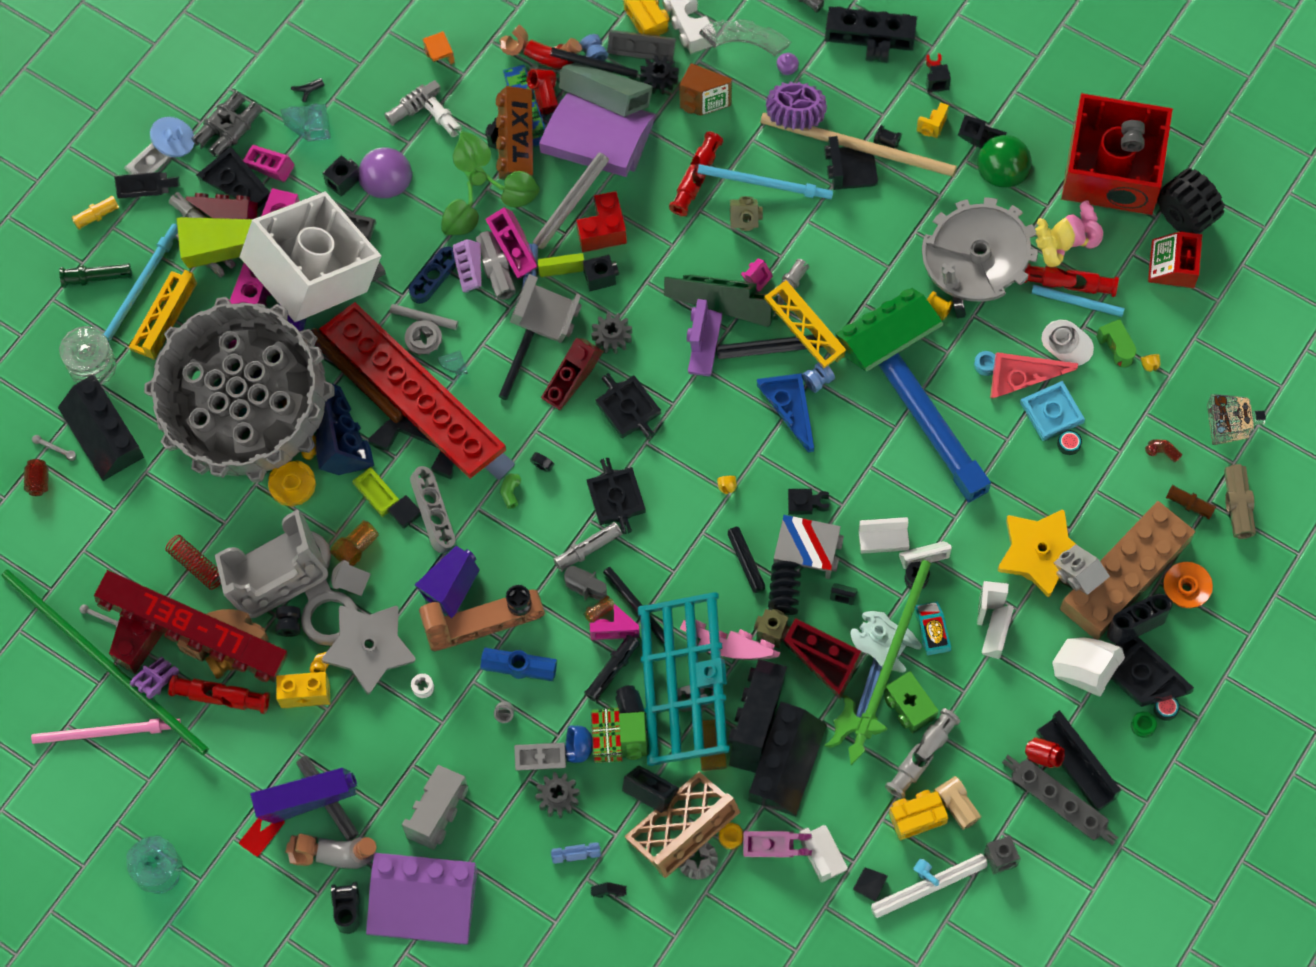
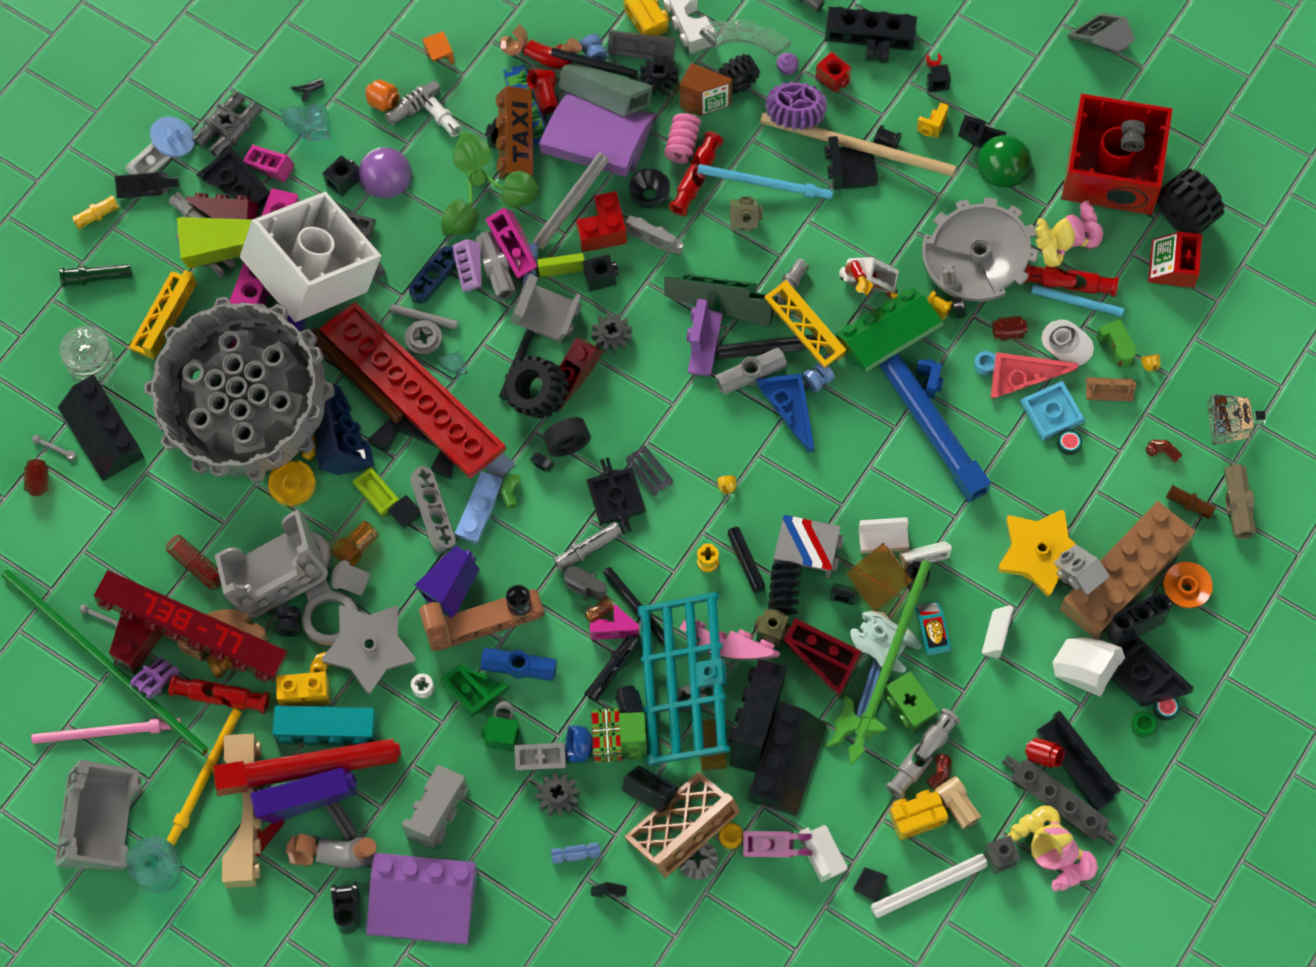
medium azure bar [103,224,178,341] -> none
black plate [595,373,661,440] -> none
dark pink tile [741,258,773,292] -> none
black plate [788,489,829,515] -> none
medium azure hand [913,859,940,886] -> none
white panel [977,581,1009,625] -> none
none -> light grey windscreen [55,760,141,870]
none -> yellow bar [166,709,242,846]
none -> red brick [213,738,401,797]
none -> tan arch [222,734,262,888]
none -> teal brick [272,706,377,746]
none -> orange head [365,79,400,112]
none -> green wing [440,664,509,717]
none -> light blue plate [455,471,504,545]
none -> green brick [481,716,520,752]
none -> black tyre [503,356,569,419]
none -> black tyre [543,417,591,457]
none -> light grey hinge [626,215,683,255]
none -> tile [626,445,673,496]
none -> black piece [629,169,670,208]
none -> bright pink piece [664,113,701,164]
none -> yellow bush [697,543,719,572]
none -> light grey piece [715,347,787,395]
none -> black tyre [717,54,760,94]
none -> red brick [815,52,851,93]
none -> torso [839,258,899,299]
none -> clear orange tile [846,543,914,611]
none -> blue bracket [916,359,944,399]
none -> clear red arm [926,753,952,790]
none -> clear red brick [992,315,1028,341]
none -> hair [1007,806,1098,892]
none -> dark grey slope [1067,13,1135,52]
none -> medium nougat hinge [1086,377,1136,402]

